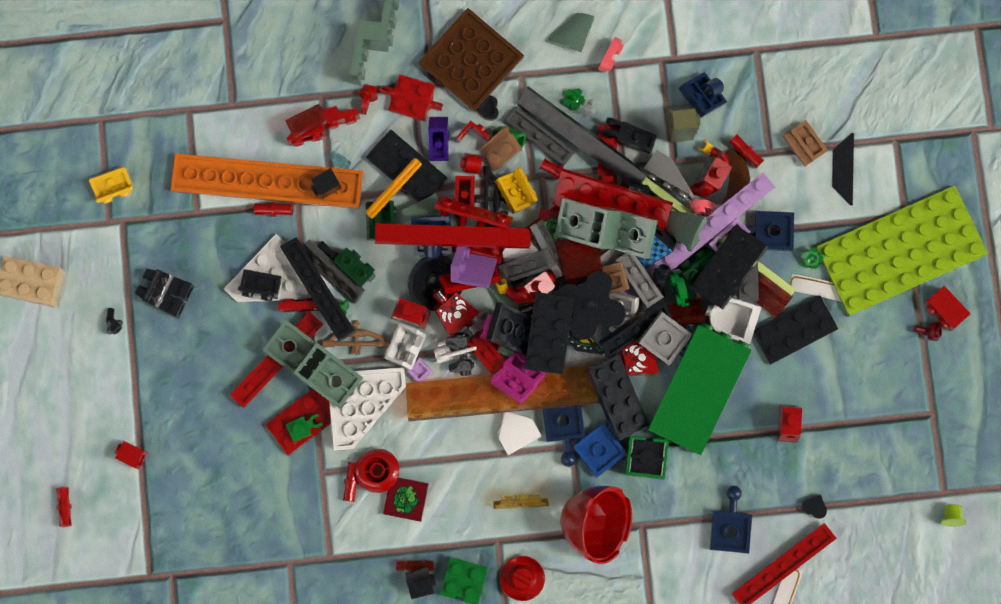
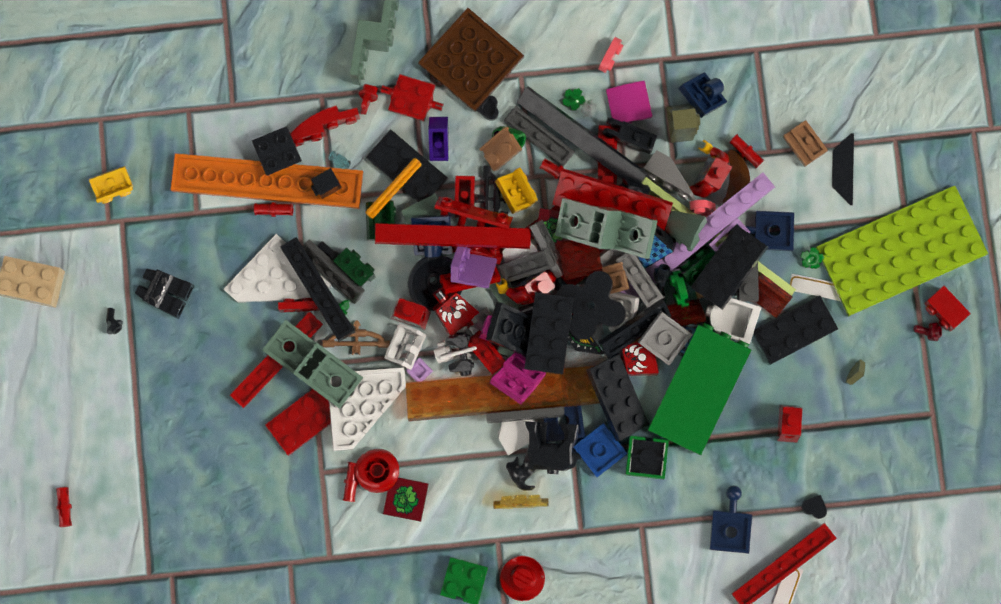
red brick [115,441,148,469] -> none
black bracket [238,269,282,301] -> none
clear red plate [285,104,328,139] -> none
green plate [286,414,323,443] -> none
clear red axle [396,560,434,571] -> none
black brick [405,567,436,599] -> none
red bracket [456,121,491,143] -> none
red plate [460,153,482,174] -> none
sand green slope [548,13,595,52] -> none
red piece [560,486,632,564] -> none
lime piece [941,504,967,527] -> none
none -> black plate [252,126,302,176]
none -> dark grey tile [486,407,564,424]
none -> black animal [506,421,581,491]
none -> dark pink slope [606,81,652,124]
none -> olive tile [846,359,865,385]

